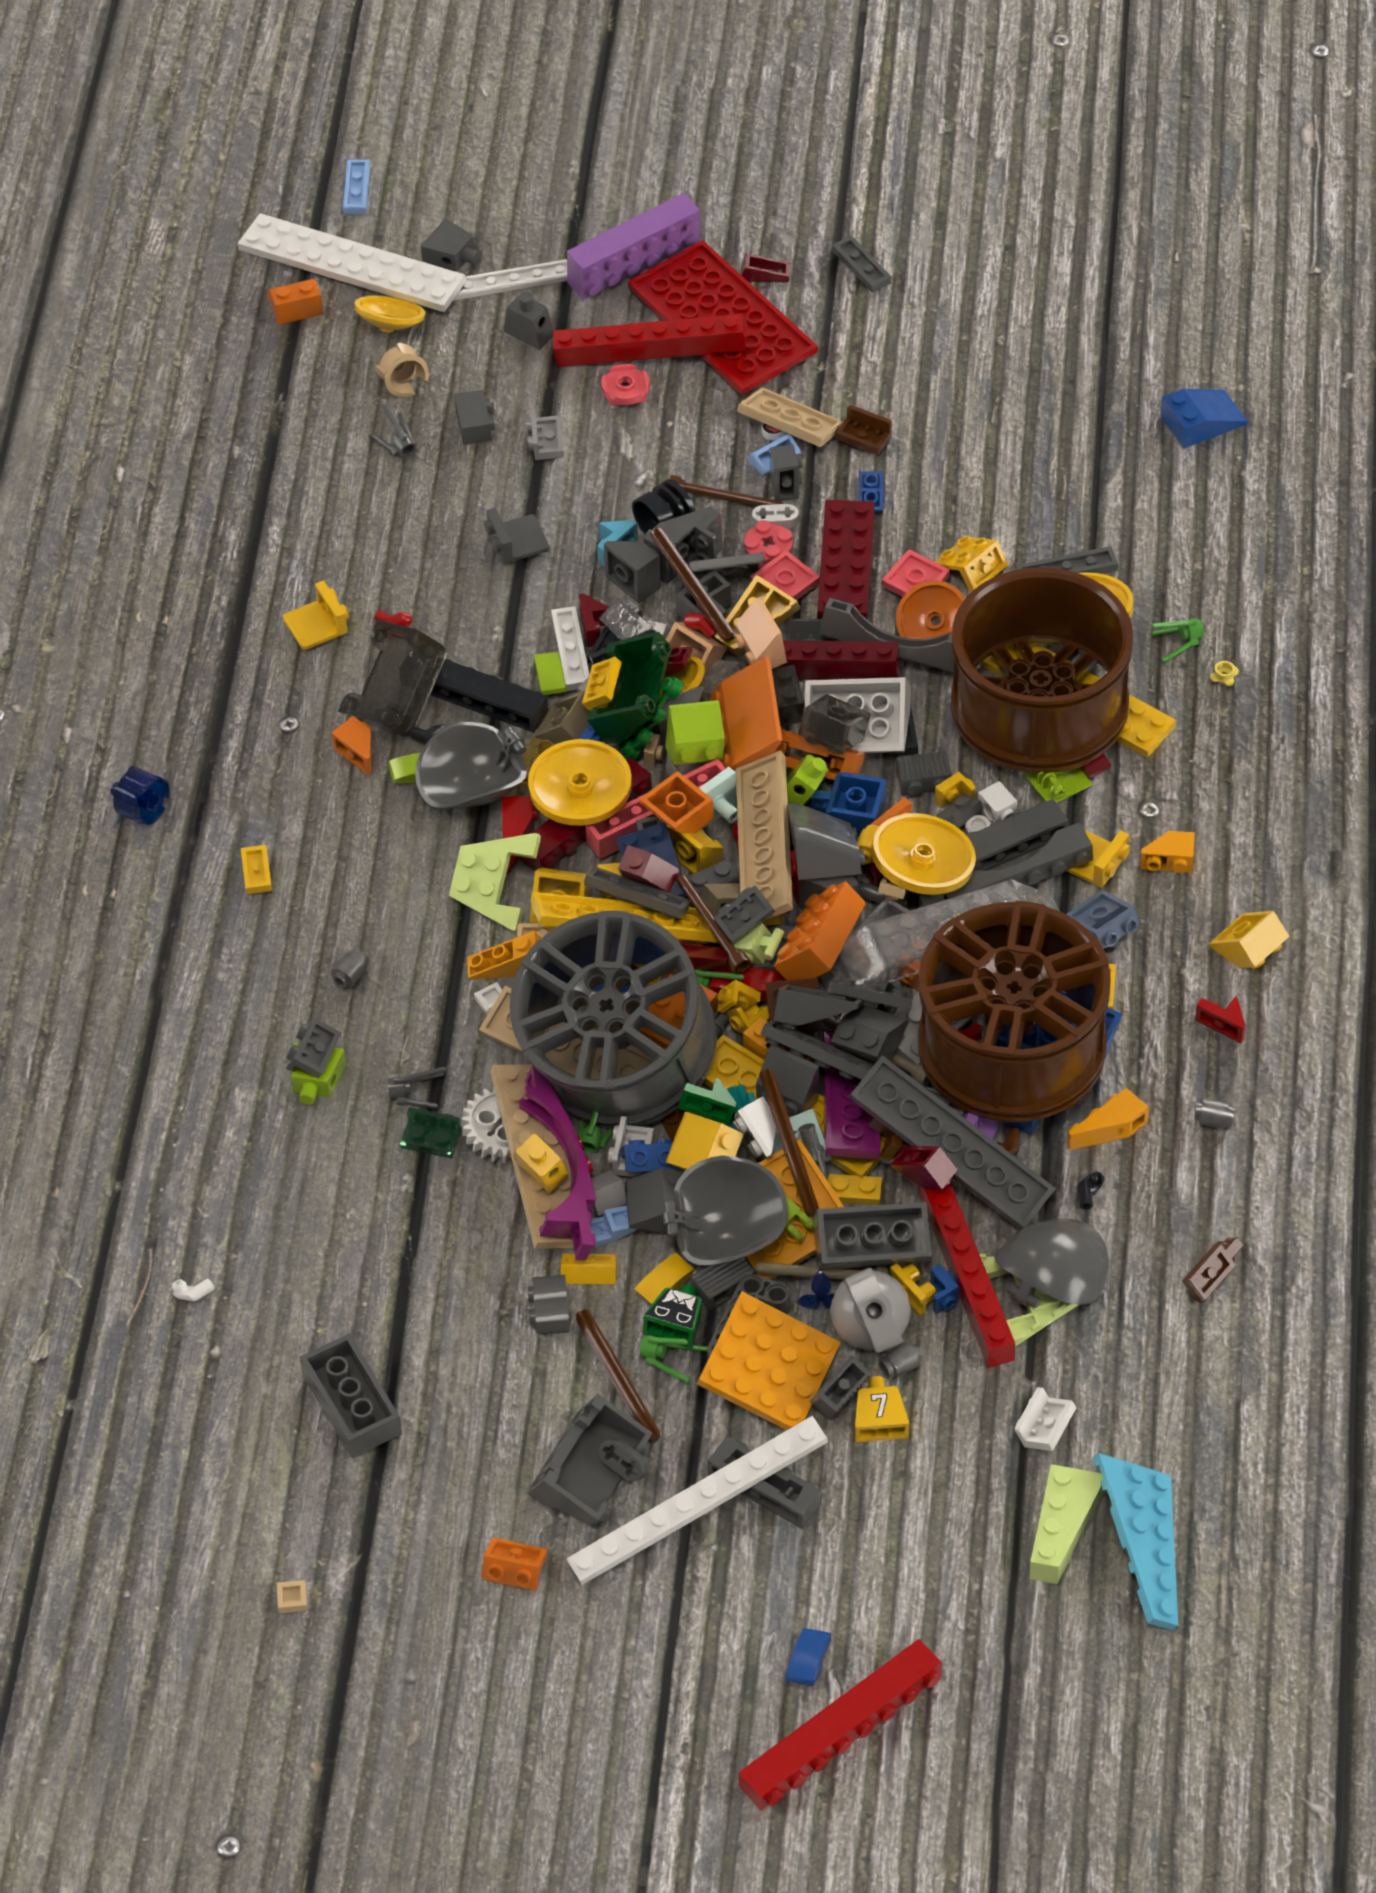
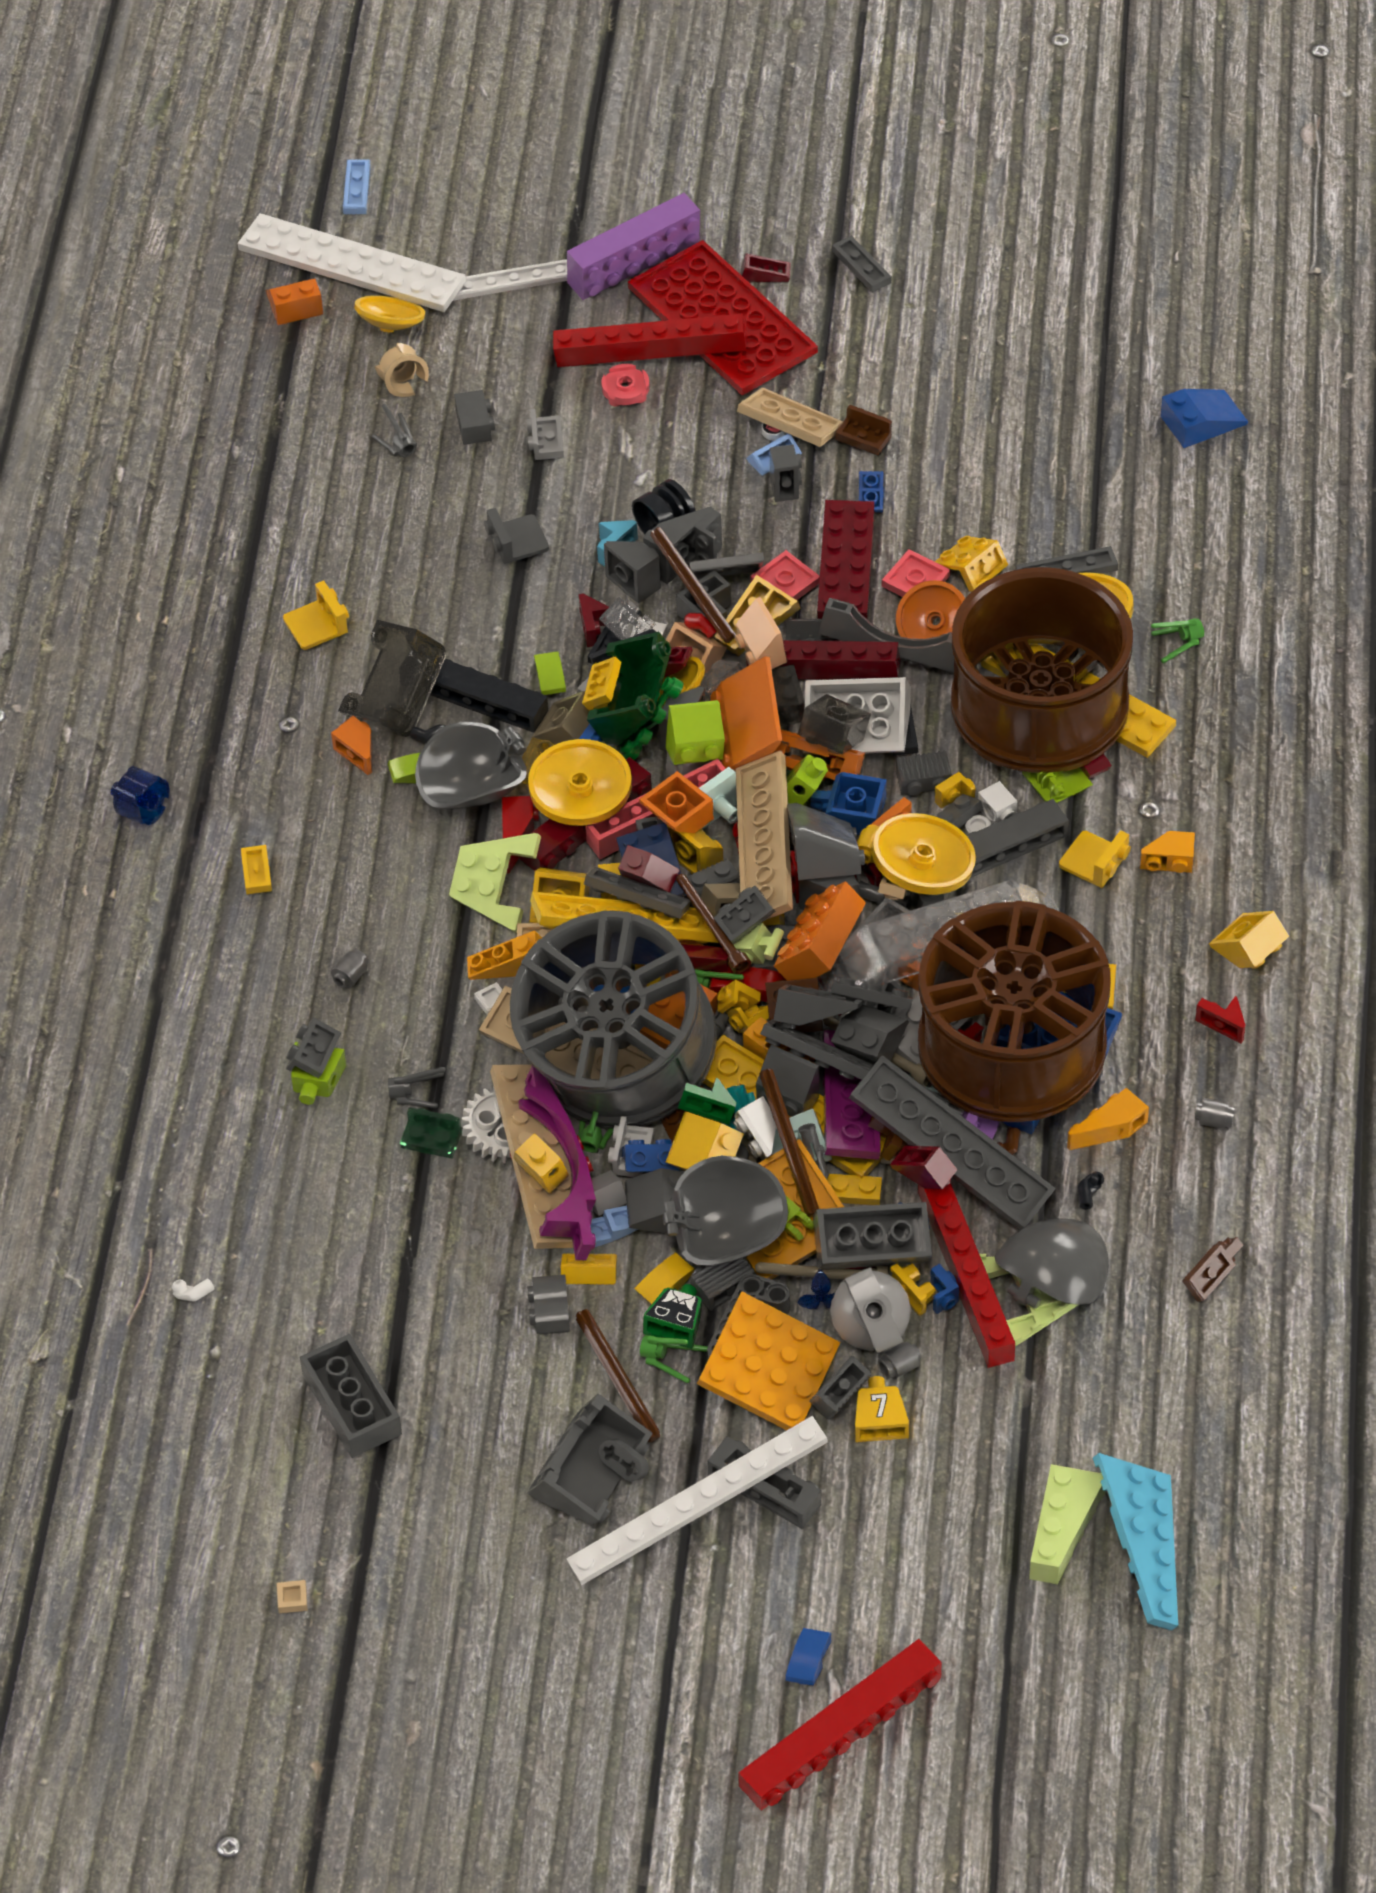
red arm [374,610,412,631] -> none
dark grey torso [421,219,481,272] -> none
orange bracket [482,1537,548,1591] -> none
dark grey torso [504,292,553,350] -> none
white plate [551,606,589,691] -> none
tan plate [644,733,665,770] -> none
reddish brown piece [670,475,783,507] -> none
coral plate [744,520,793,566] -> none
white beam [752,504,799,529] -> none
dark grey arch [944,822,1093,915] -> none
white bracket [1015,1387,1076,1451] -> none
sand blue plate [1066,890,1140,949] -> none
light yellow plate [1210,661,1239,686] -> none

